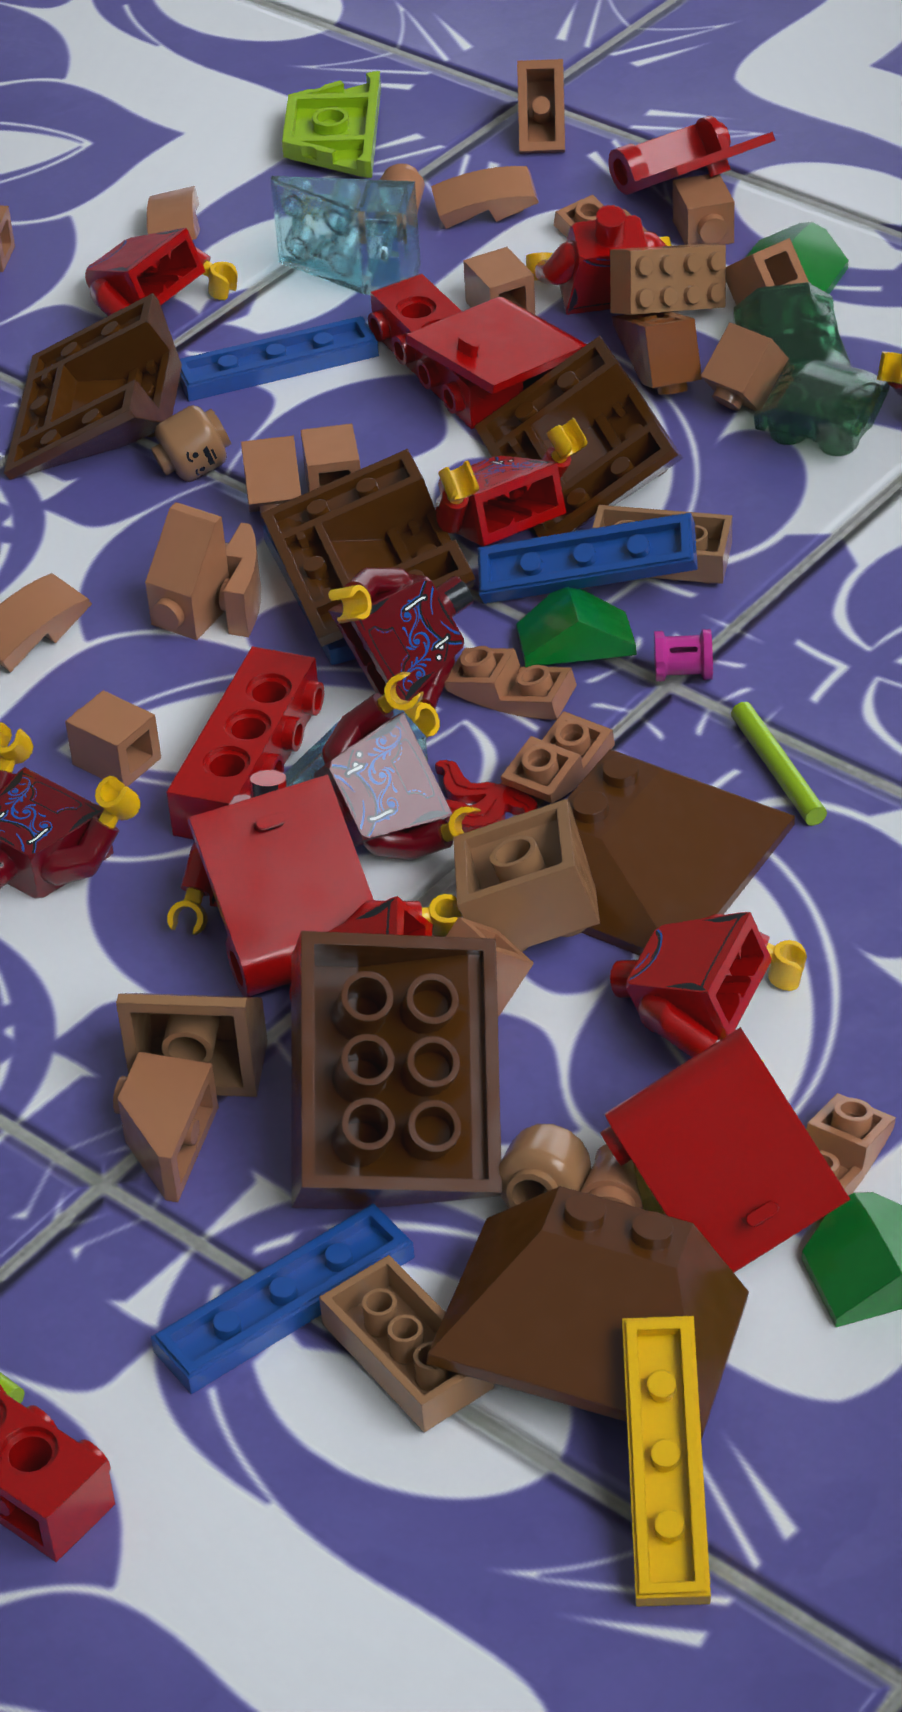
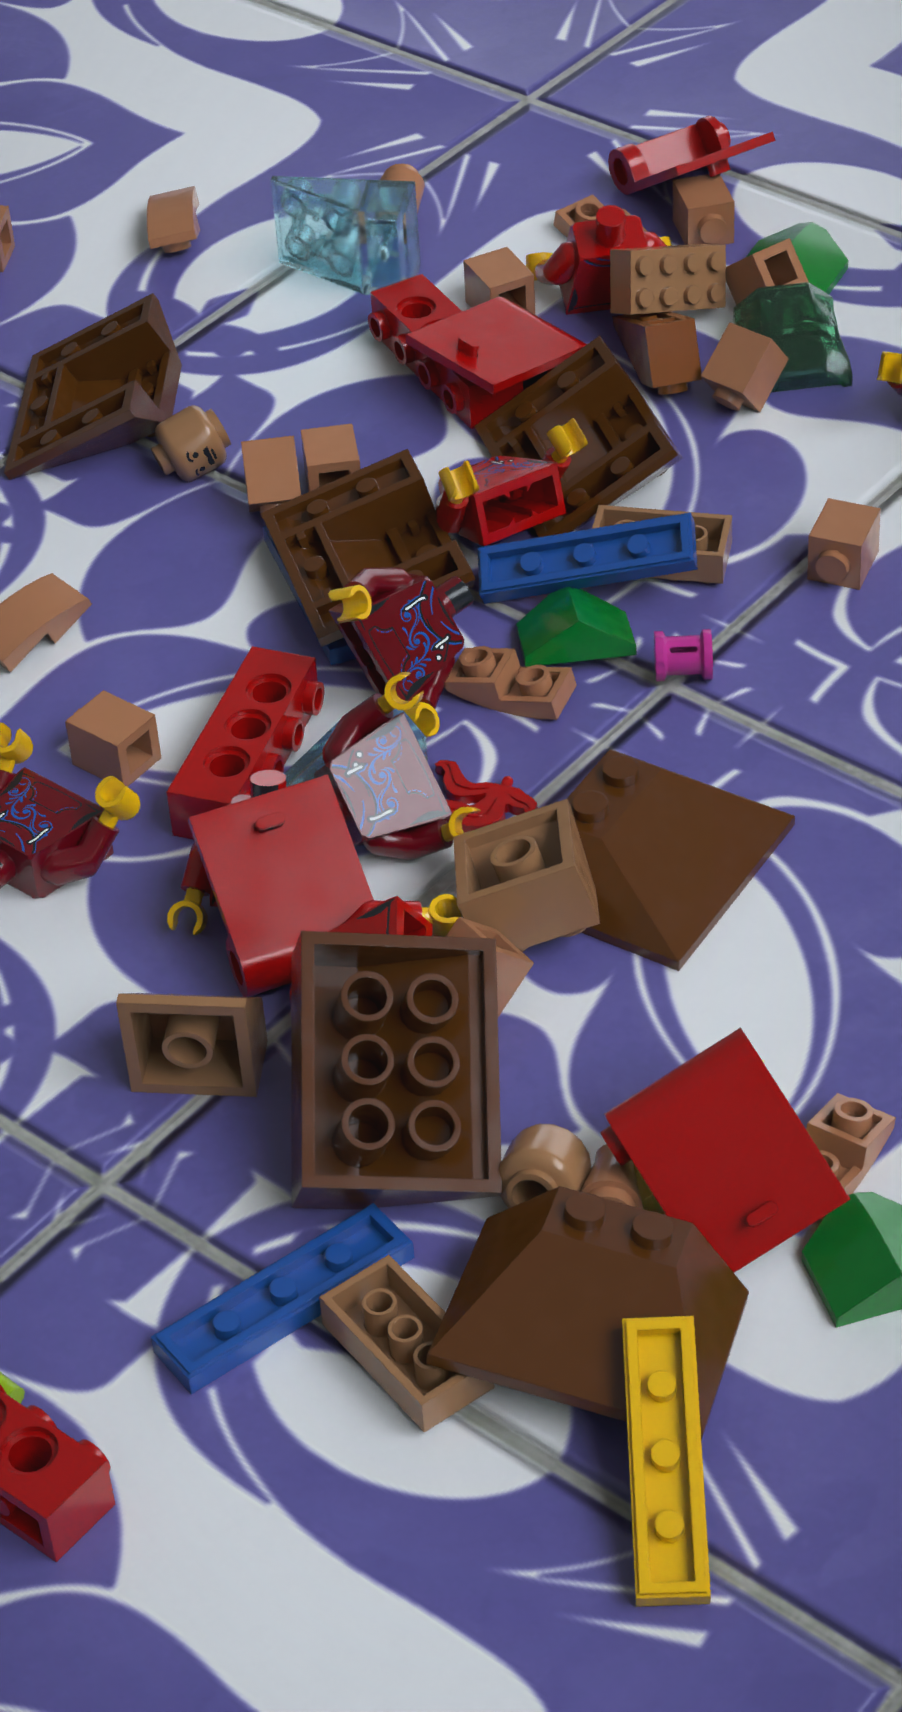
red torso [85,228,238,316] -> none
nougat slope [113,1052,219,1202] -> none
nougat slope [145,502,229,640] -> none
blue tile [179,316,379,402] -> none
nougat slope [219,523,261,637] -> none
lime wing [282,71,381,178] -> none
nougat slope [431,166,539,229] -> none
nougat slope [501,711,615,803] -> none
nougat slope [517,59,565,154] -> none
red torso [610,912,807,1058] -> none
lime bar [731,702,827,826] -> none
clear green slope [754,359,890,456] -> none
none -> nougat brick [807,498,881,590]

